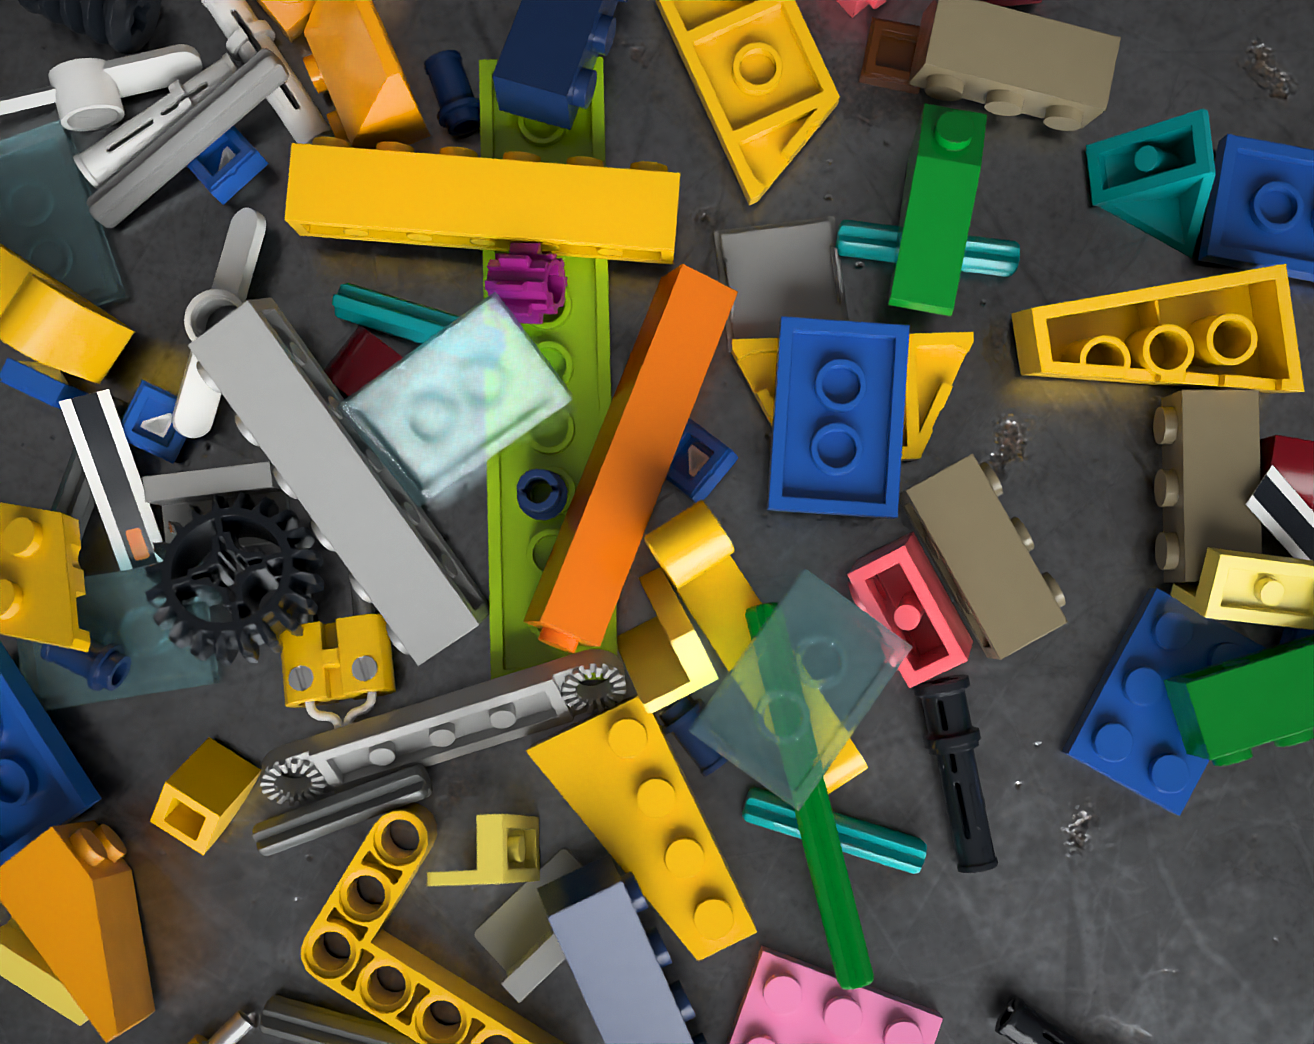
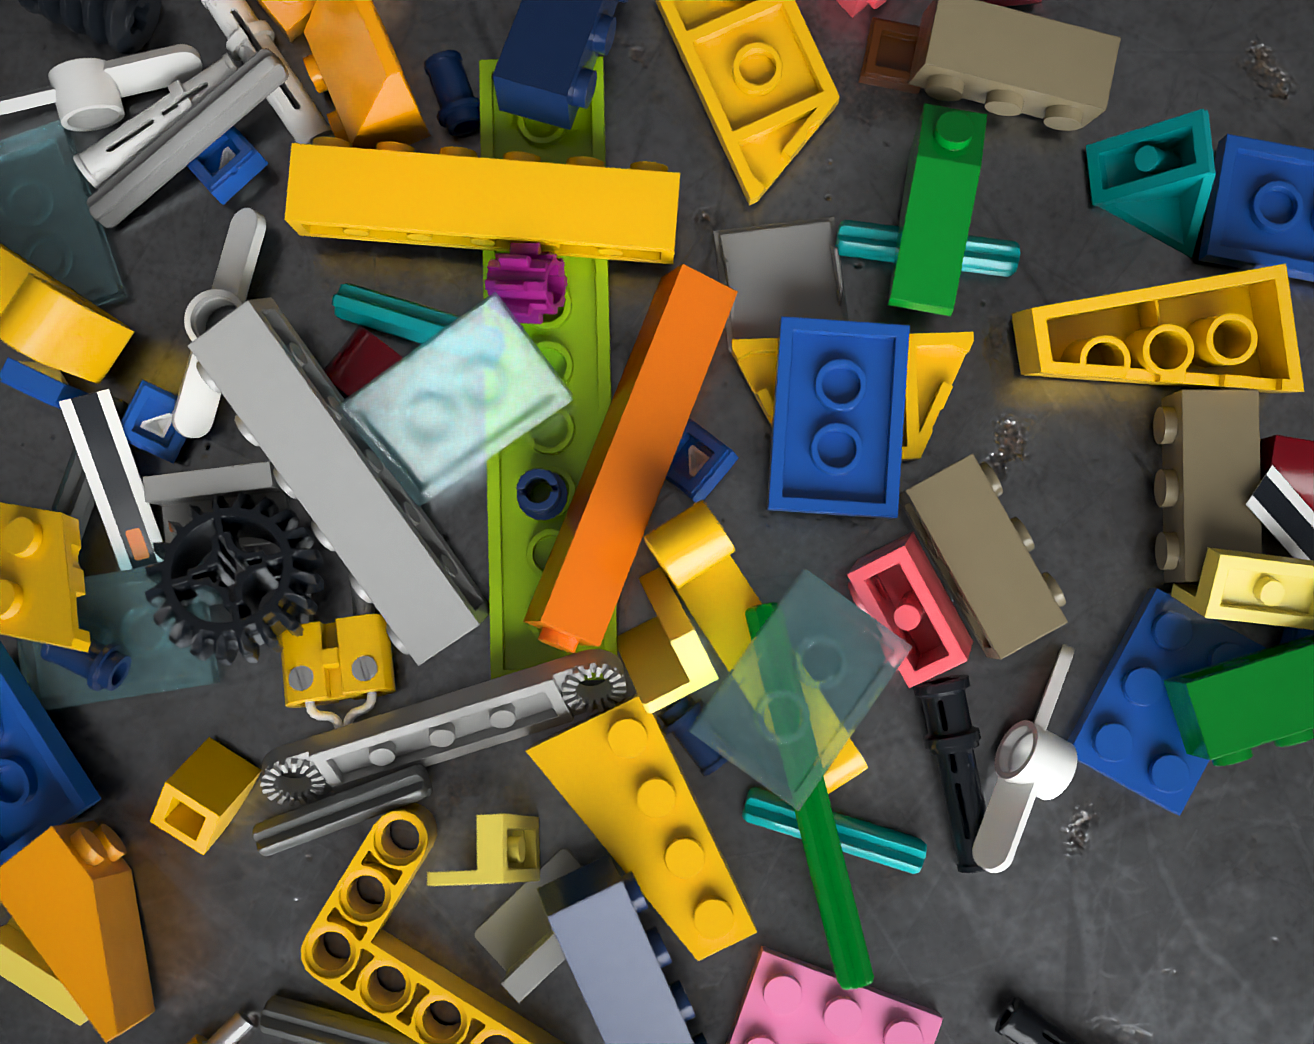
none -> white piece [972,644,1078,873]

